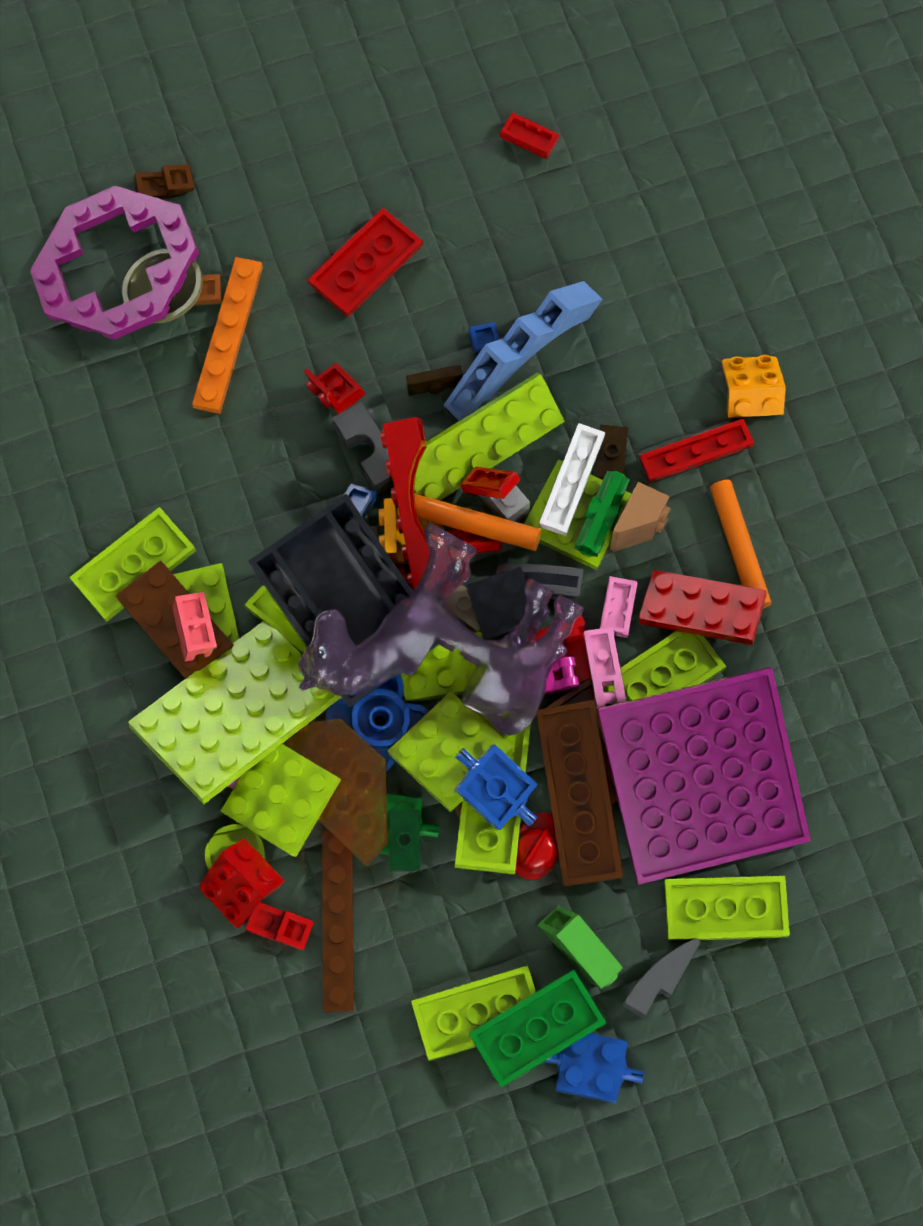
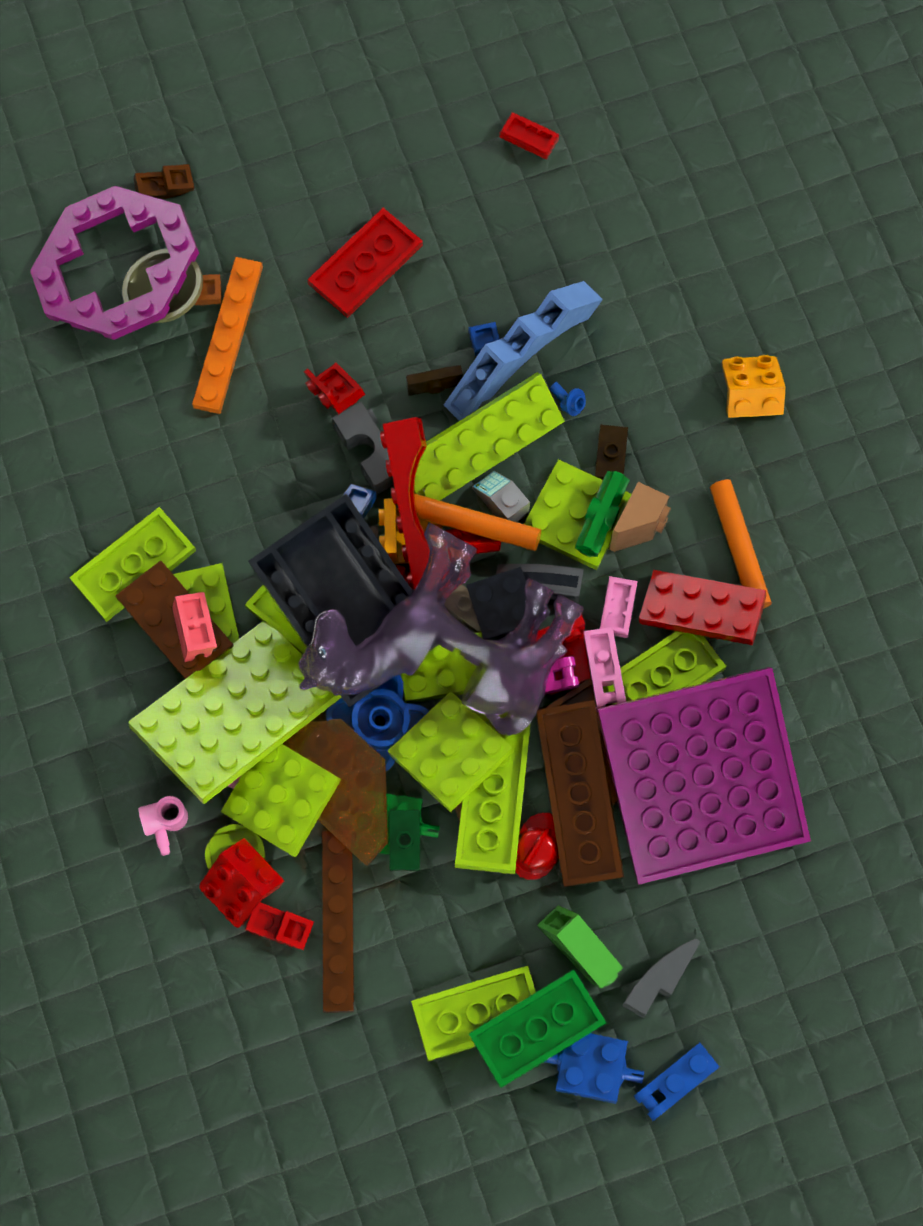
blue plate [454,744,538,830] -> none
red plate [460,466,520,499] -> none
white plate [539,423,605,536] -> none
red plate [639,418,754,483] -> none
lime plate [664,876,790,941] -> none
none -> bright pink piece [138,796,188,856]
none -> blue plate [549,381,586,416]
none -> blue plate [633,1043,720,1121]

